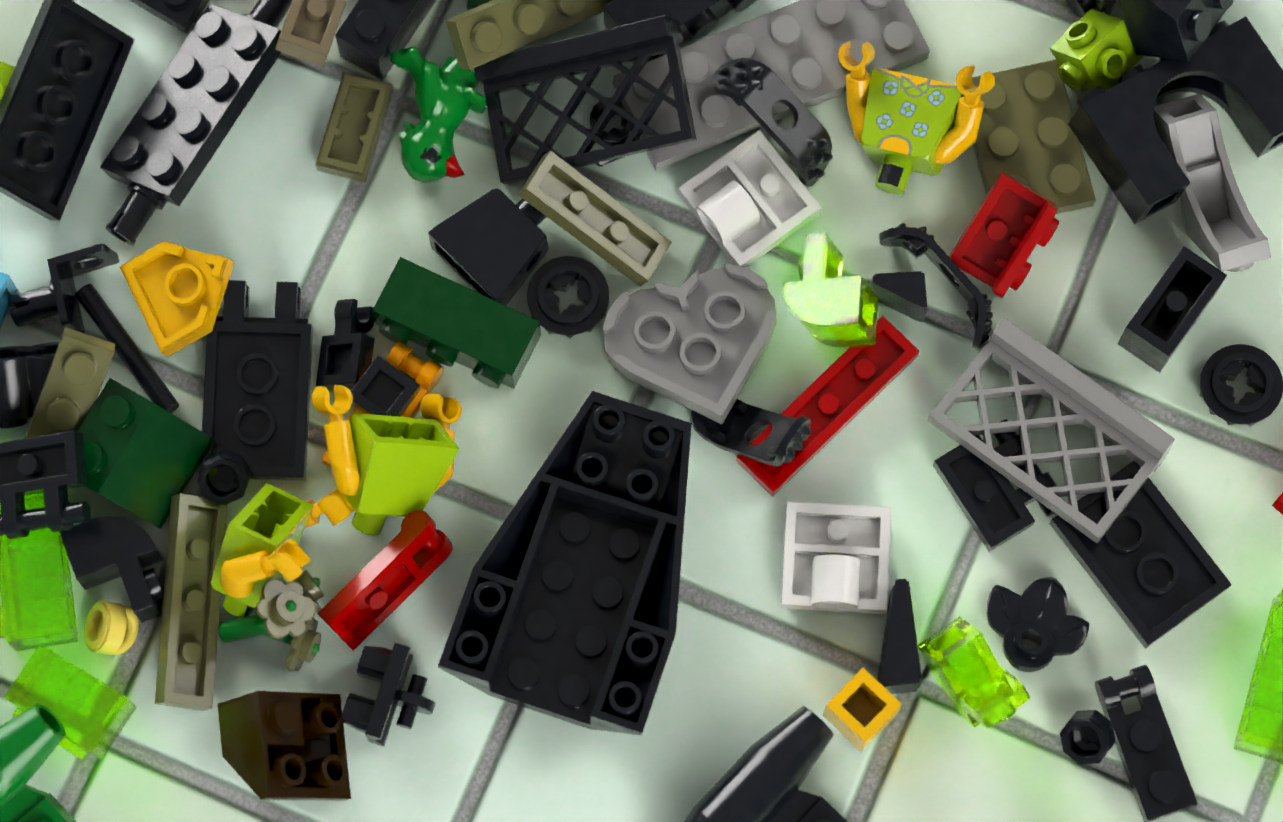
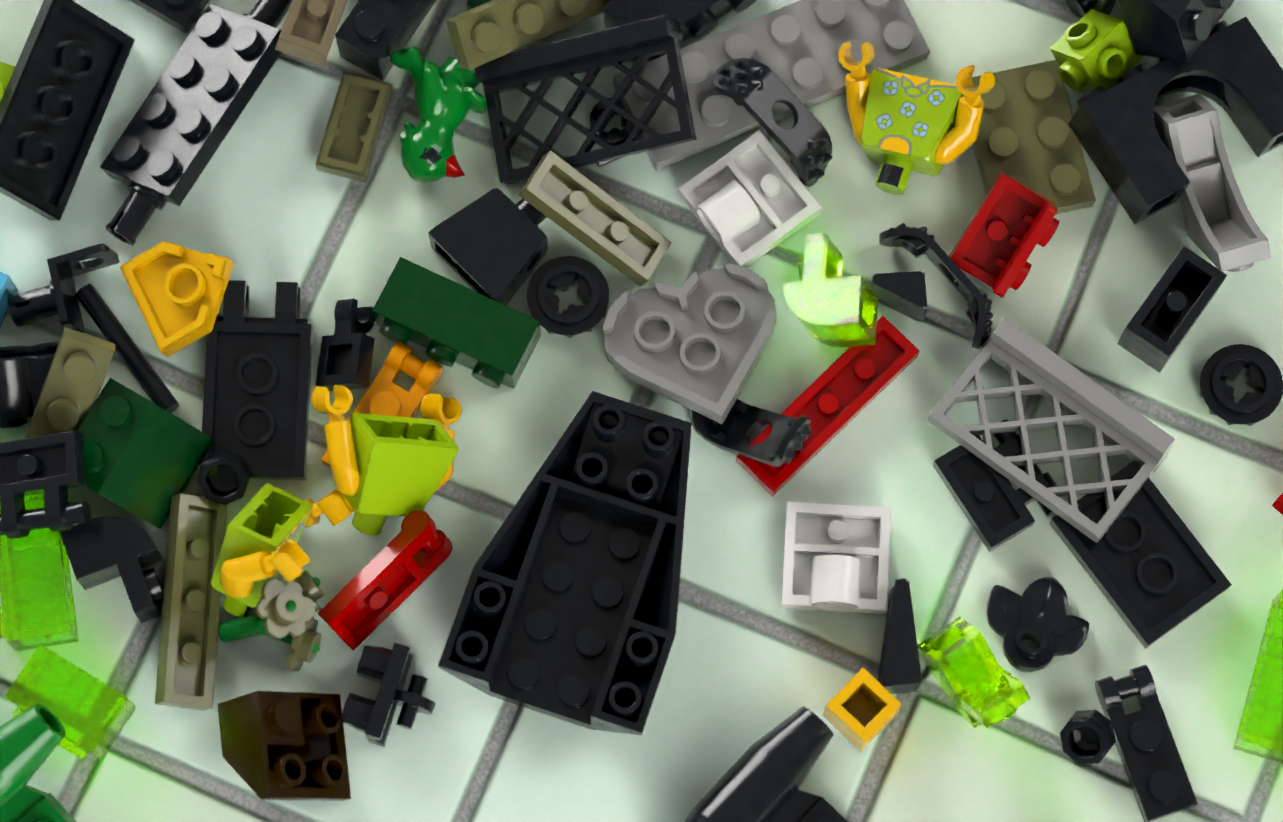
light yellow tile [84,600,140,655] -> none
black plate [351,356,421,417] -> none

